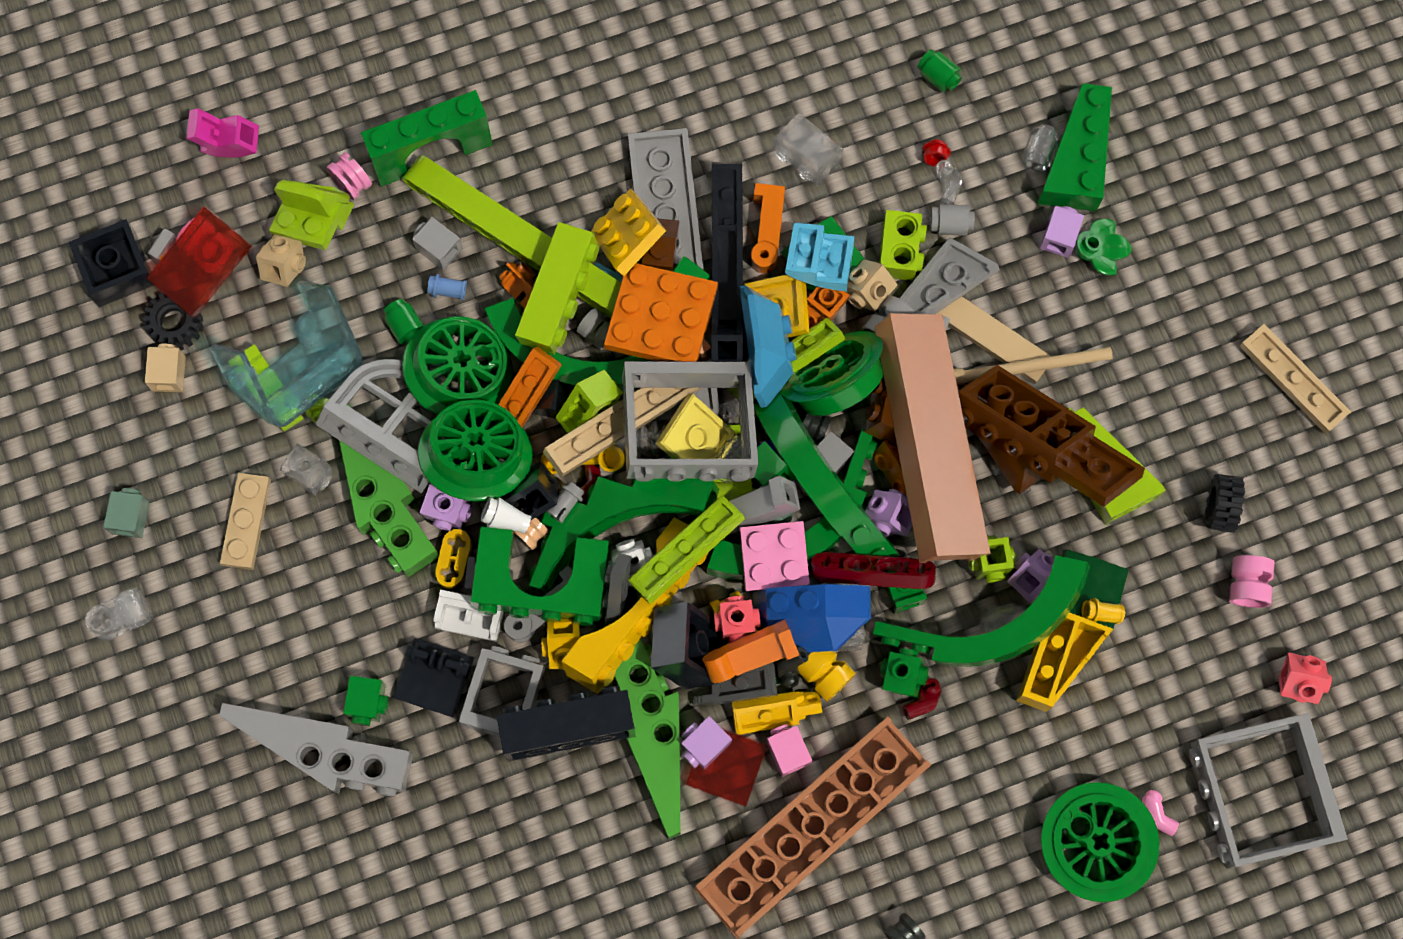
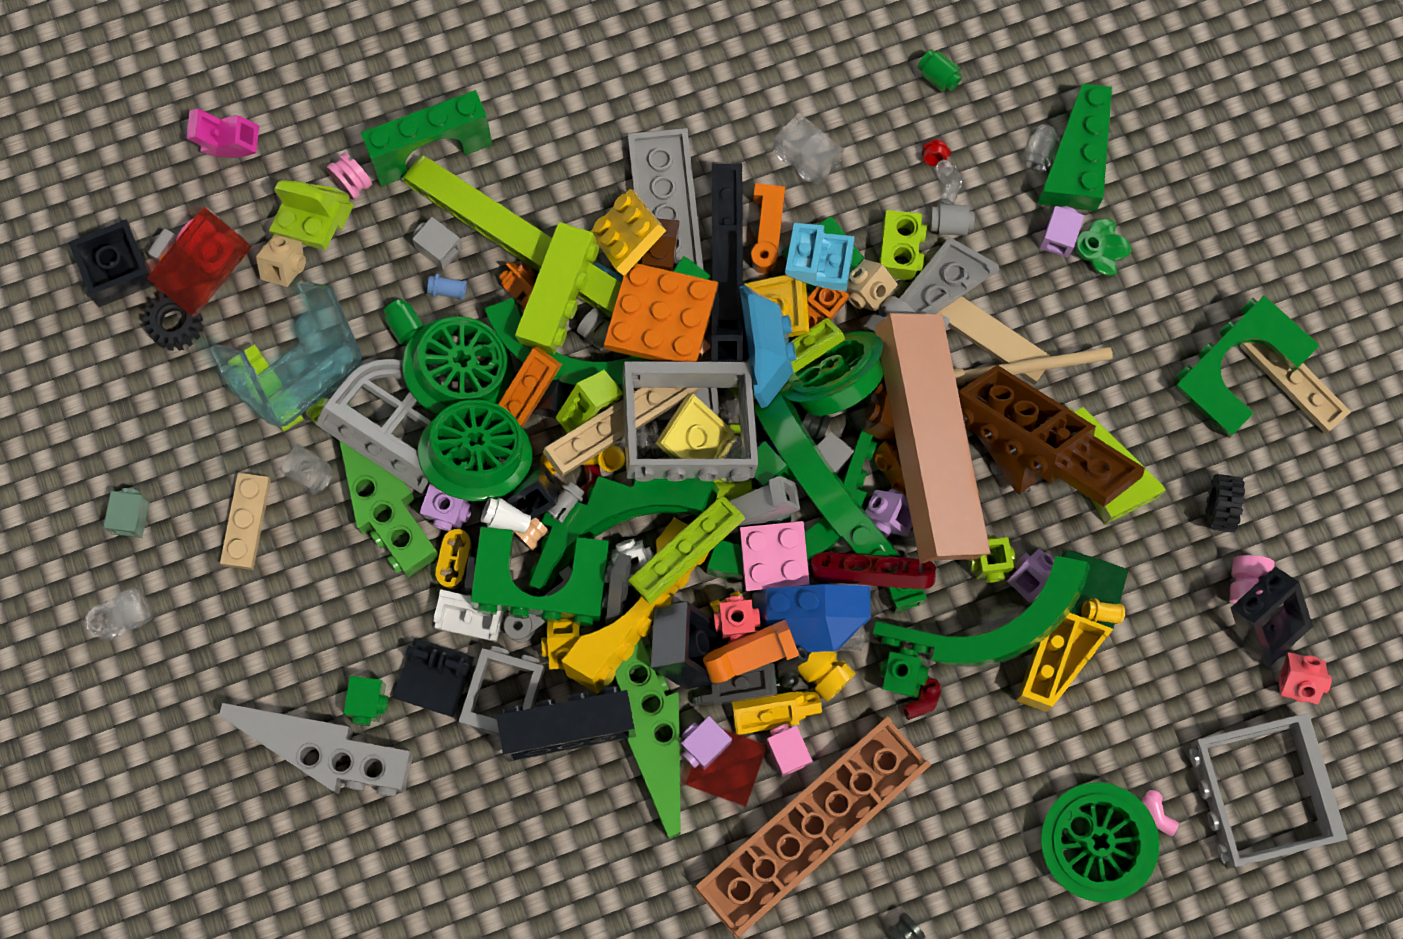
tan brick [145,343,186,392] -> none
none -> green arch [1175,295,1320,438]
none -> black window [1230,566,1313,668]

